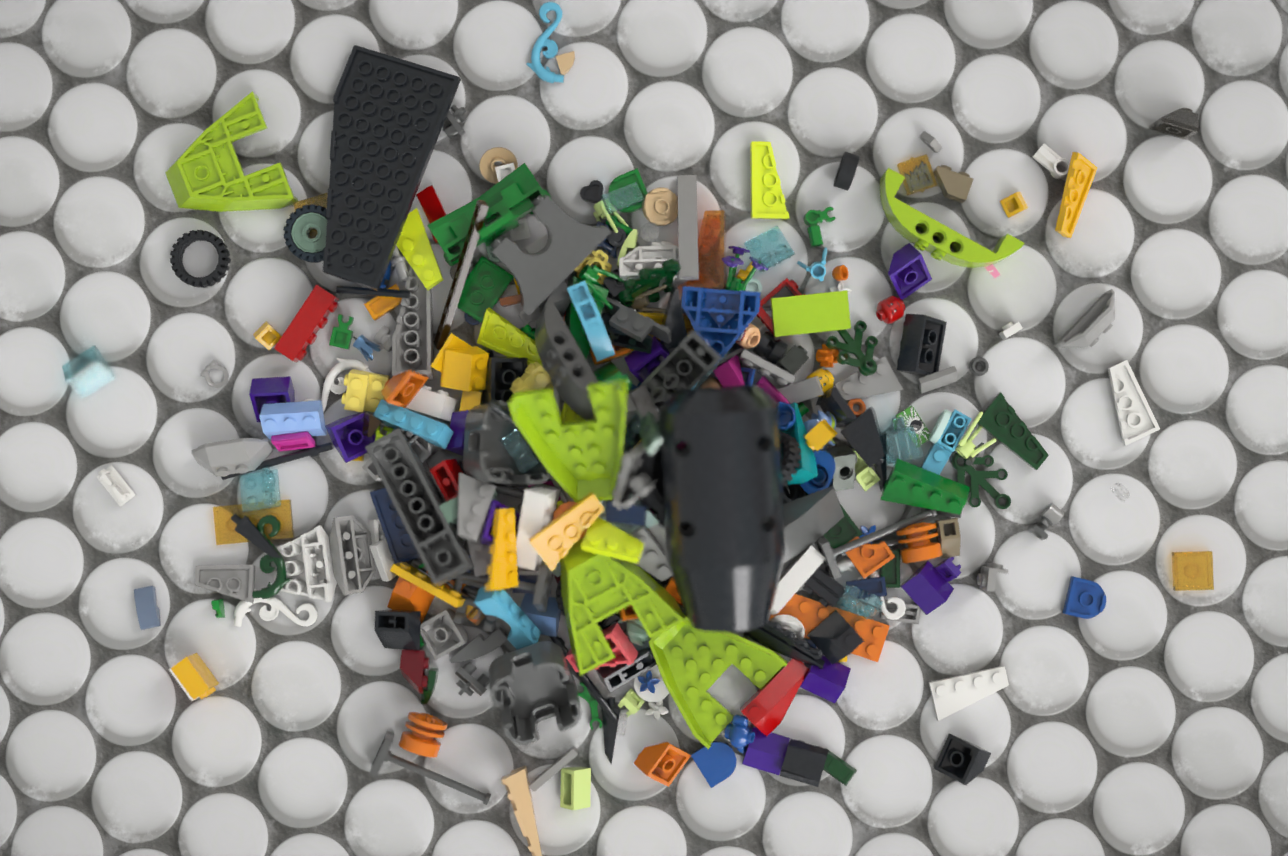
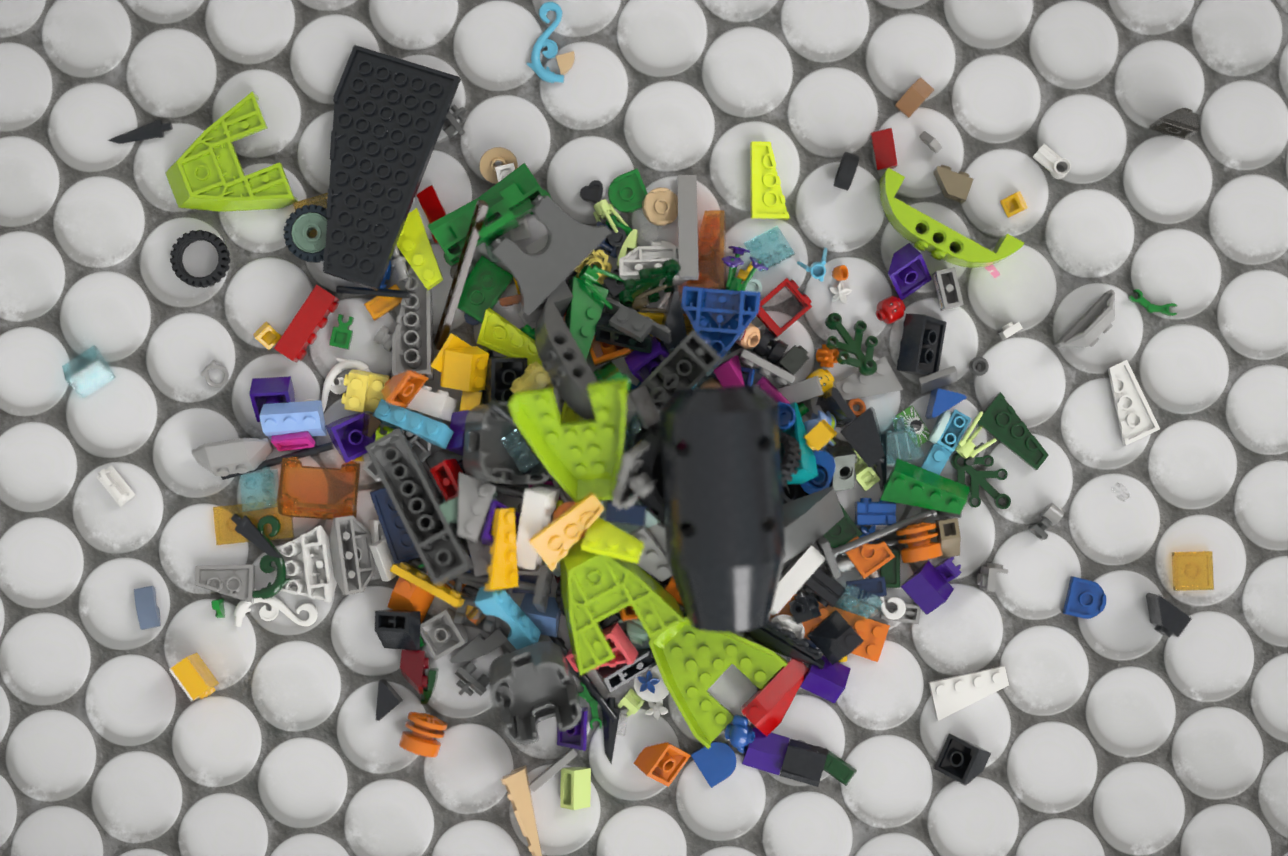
flat silver piece [353,335,381,361] -> none
dark grey tile [369,731,491,805] -> none
medium azure slope [567,281,615,362] -> none
clear light blue plate [601,182,644,214] -> none
sand green tile [637,411,664,455] -> none
lime tile [770,290,851,337] -> none
green bar [804,207,836,247] -> none
piece [897,154,937,196] -> none
yellow wing [1055,152,1097,238] -> none
none -> black bar [108,120,173,144]
none -> clear orange windscreen [277,457,361,520]
none -> black slope [376,679,403,721]
none -> dark purple slope [557,707,588,751]
none -> black brick [788,592,821,624]
none -> blue brick [855,498,896,525]
none -> red slope [871,128,898,171]
none -> medium nougat slope [895,77,935,118]
none -> blue slope [925,388,967,420]
none -> light grey brick [932,267,964,311]
none -> green piece [1128,289,1177,316]
none -> black slope [1146,593,1192,637]

